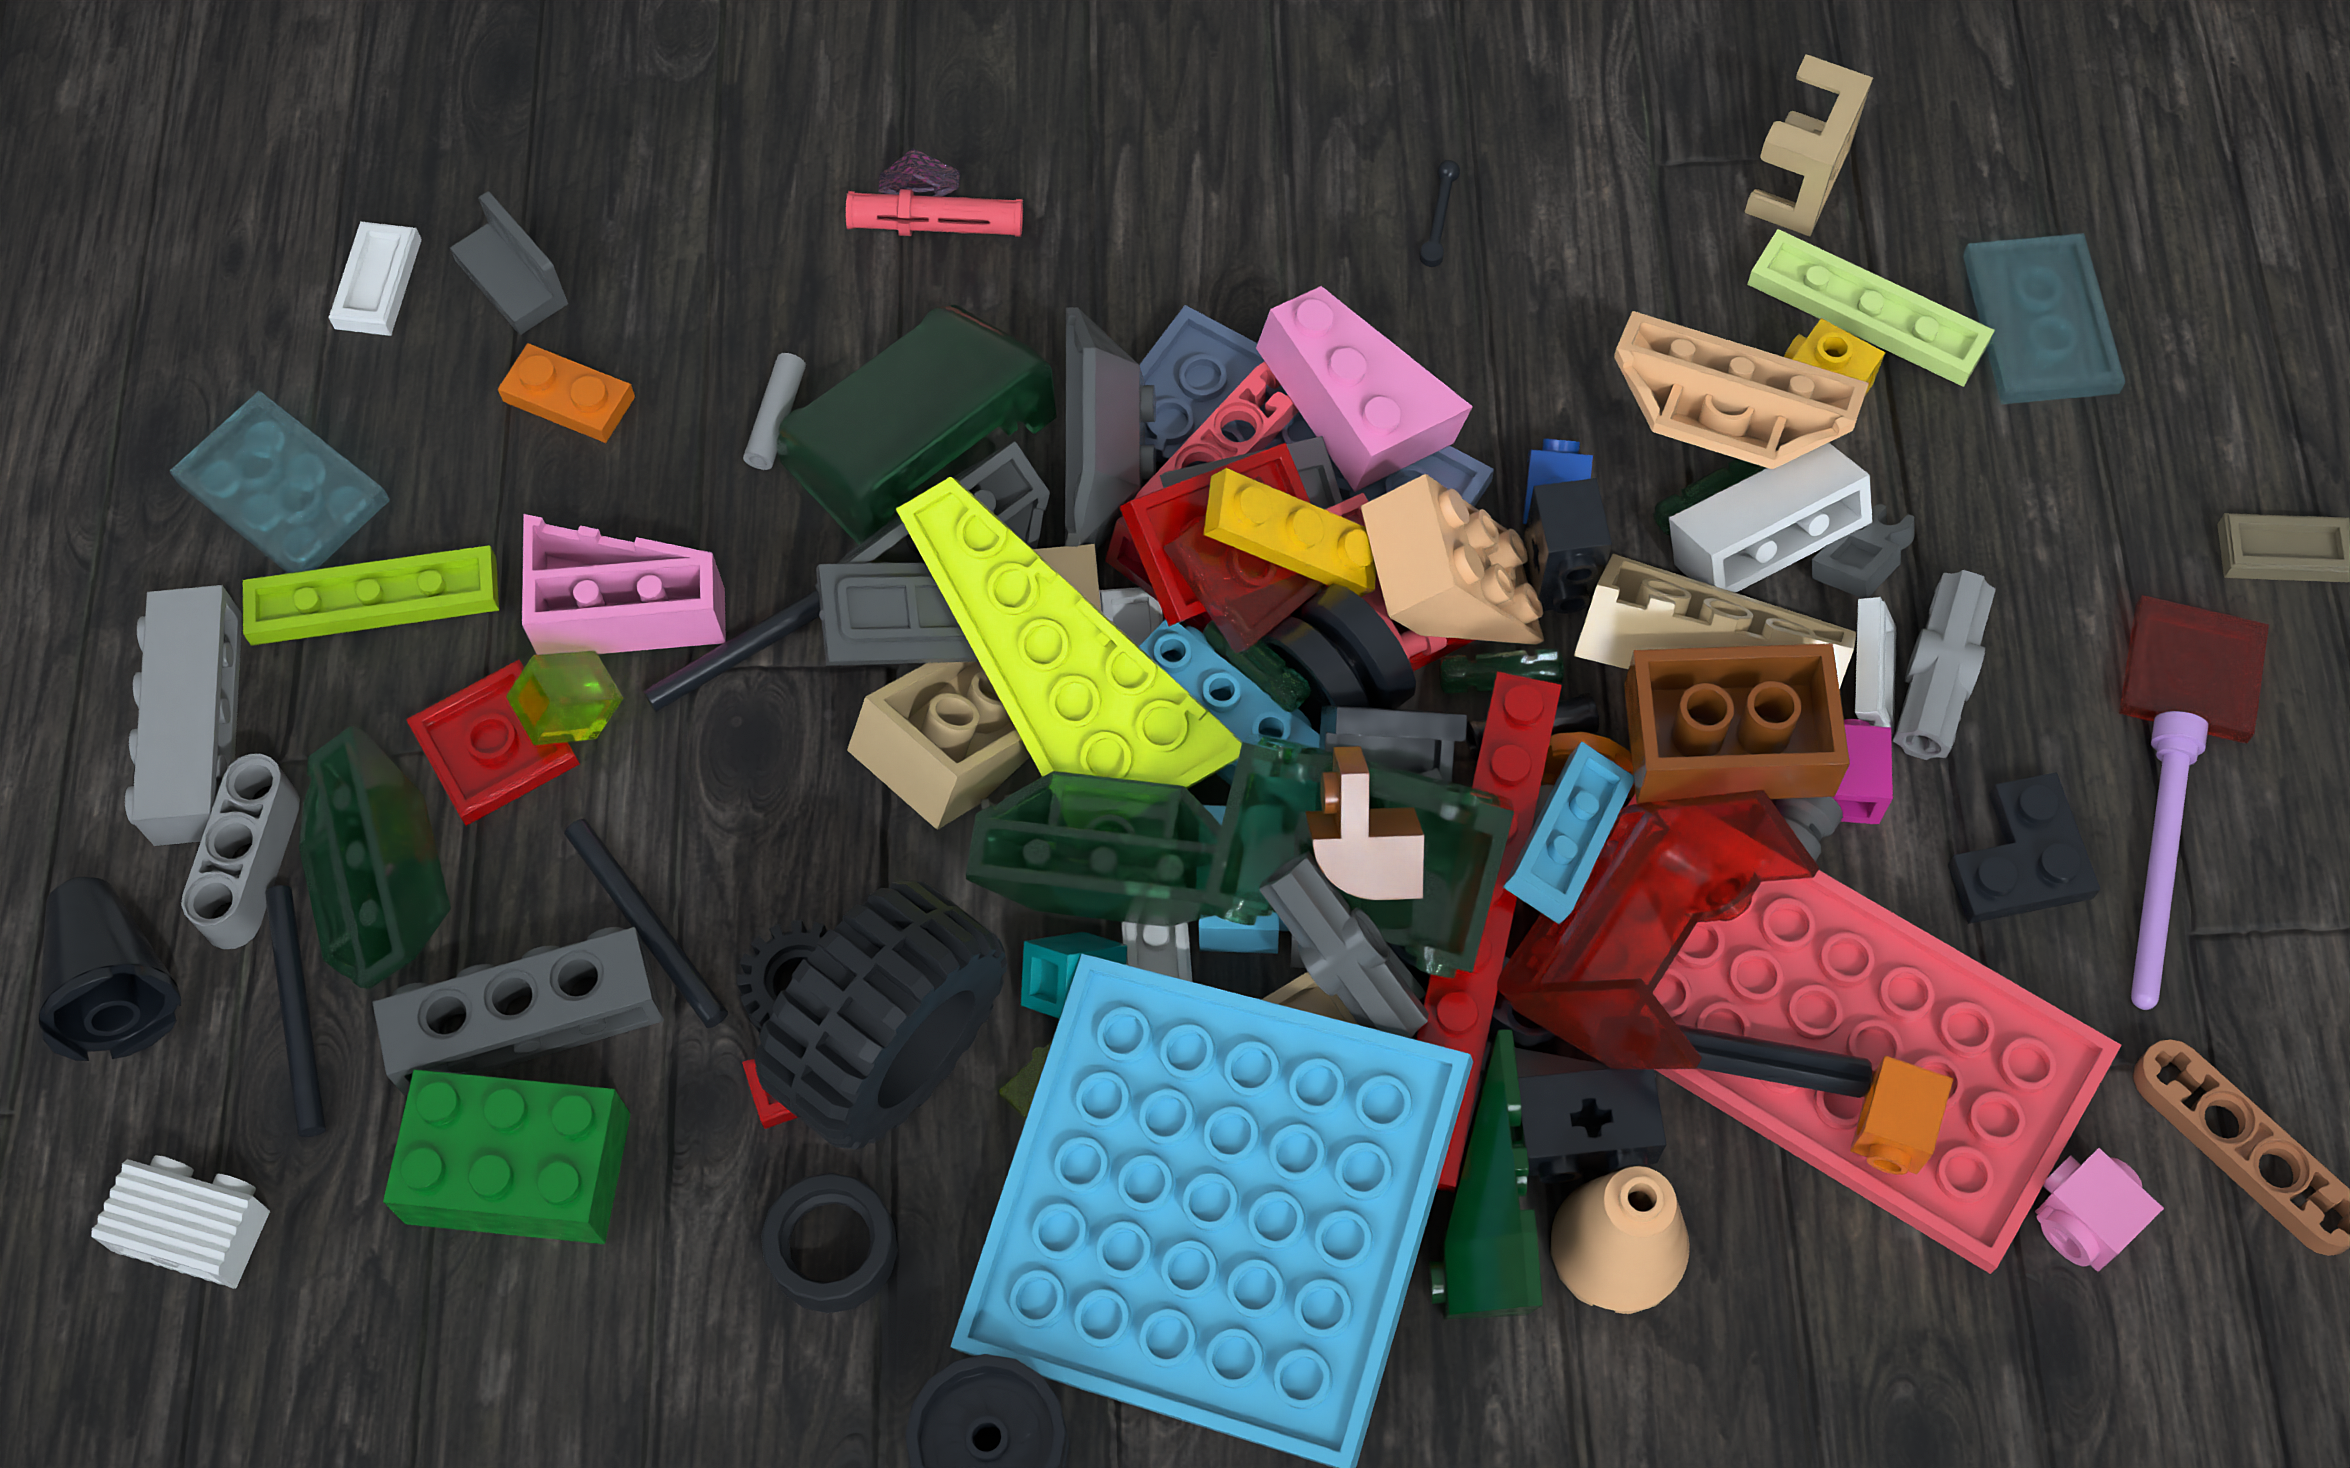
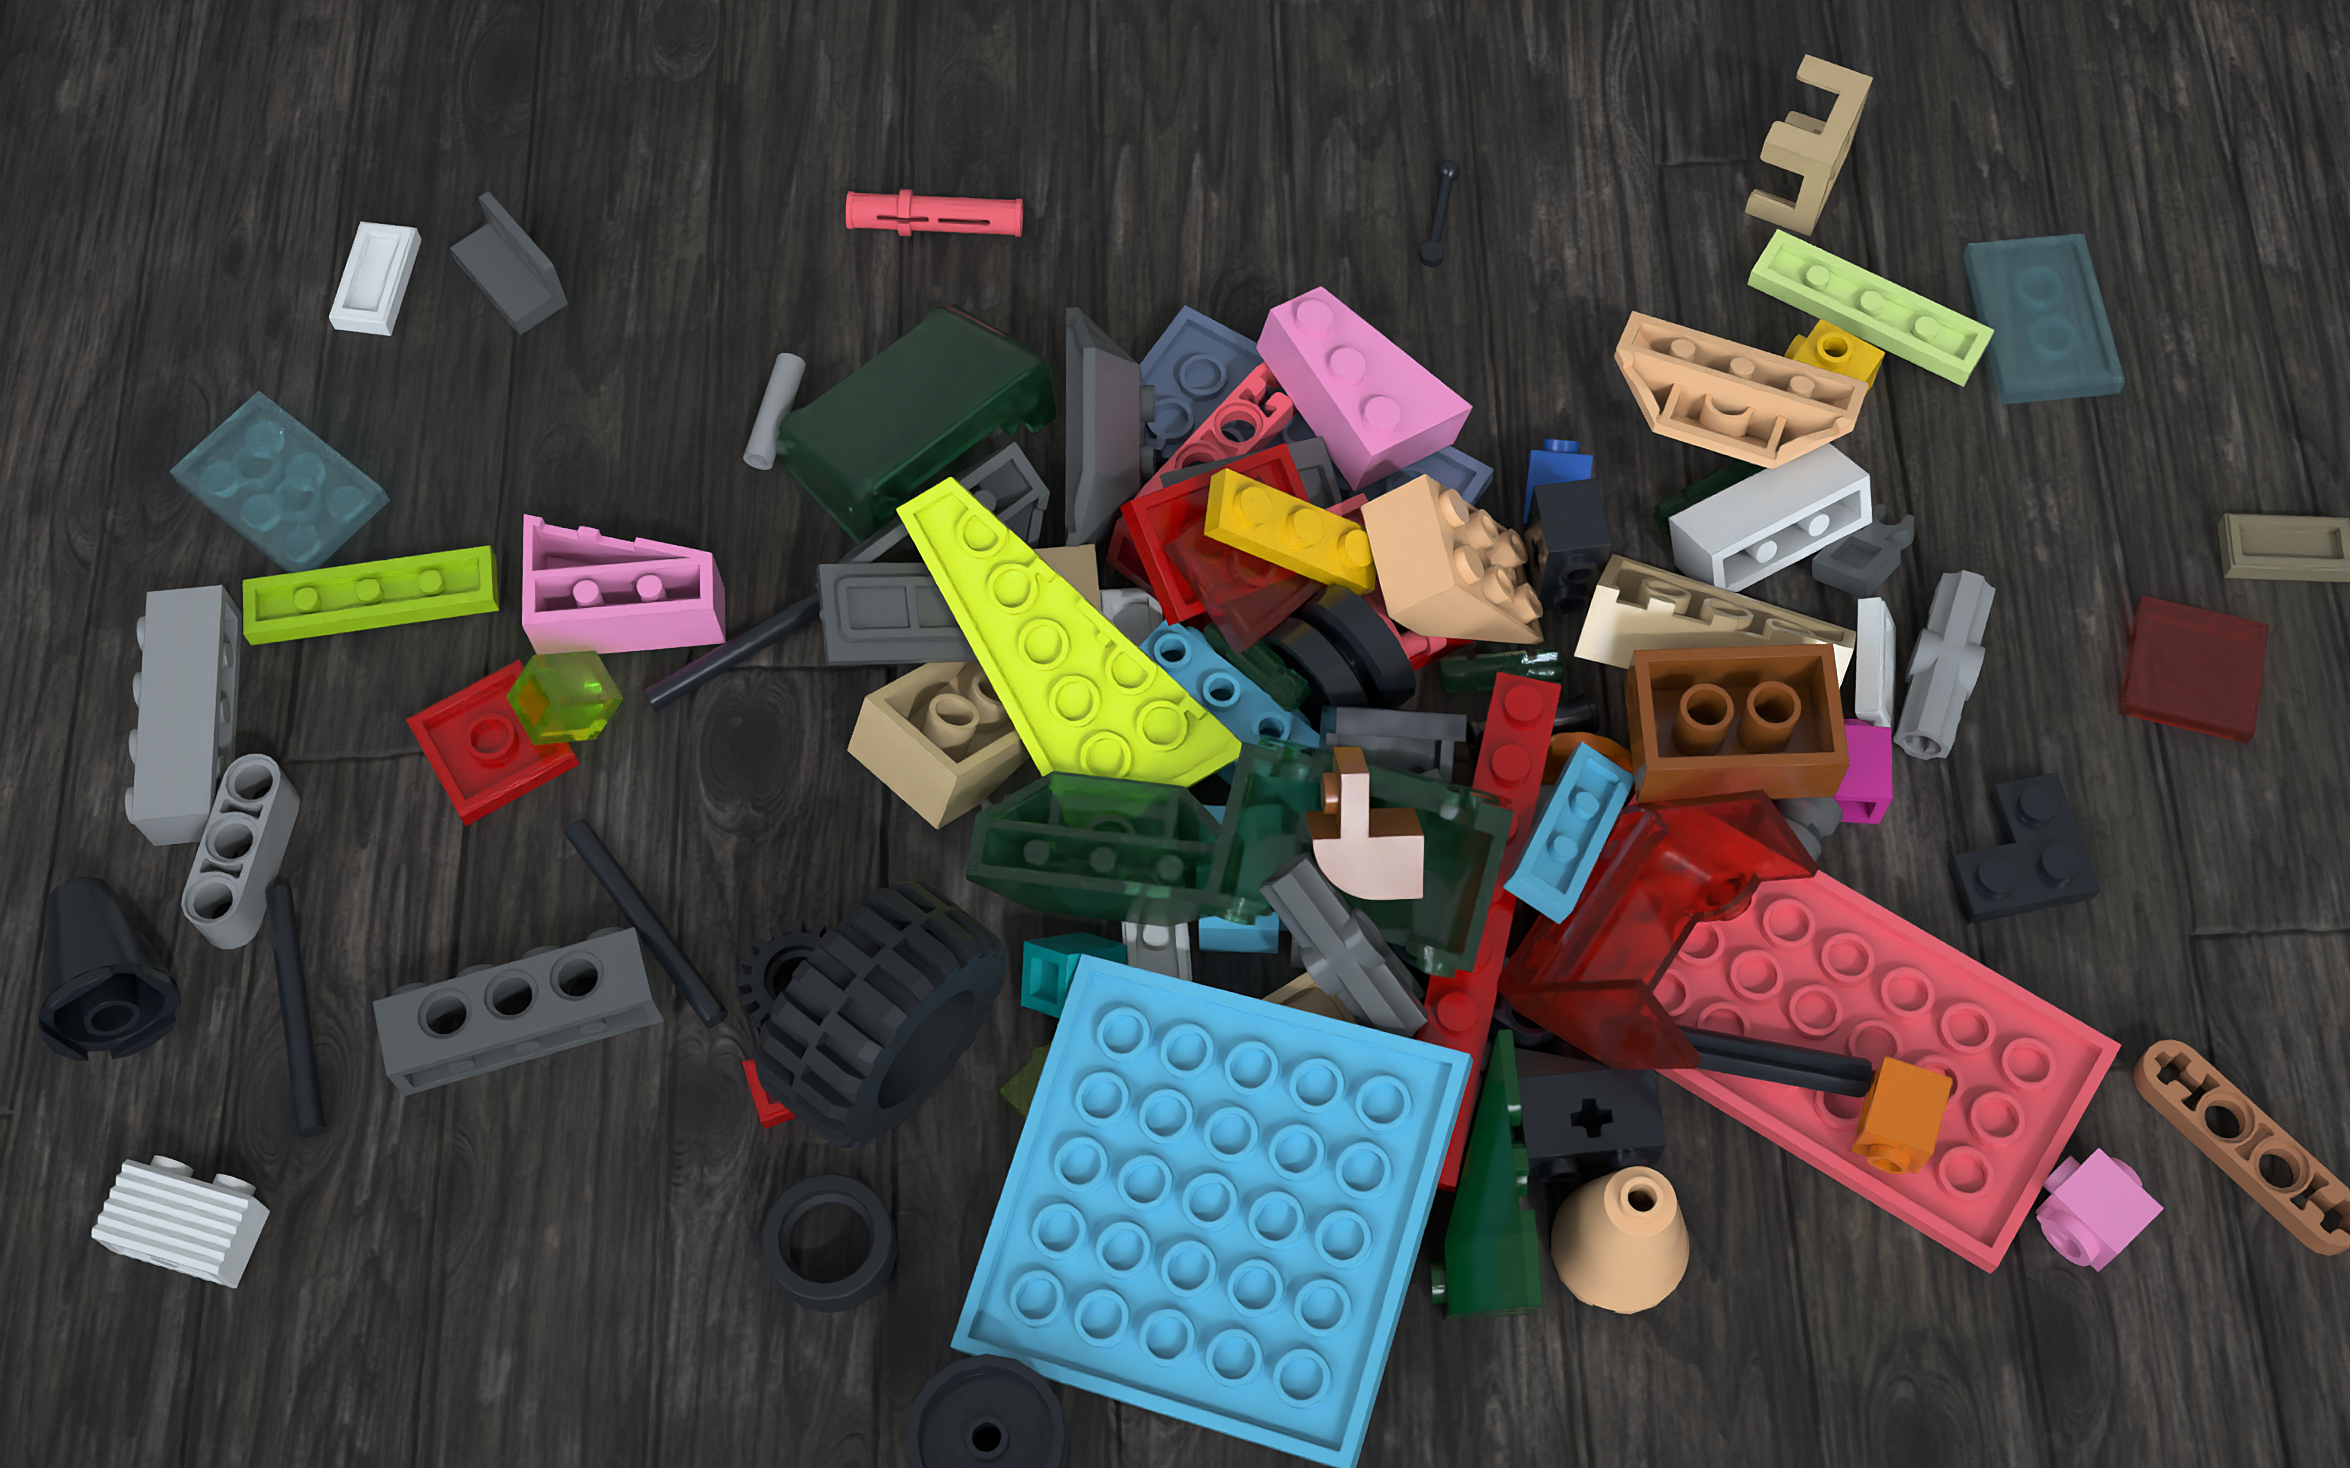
clear green wedge [299,726,451,989] -> none
green brick [383,1070,631,1244] -> none
orange plate [498,343,635,443] -> none
clear purple tile [879,148,960,197] -> none
lavender piece [2131,711,2208,1010] -> none

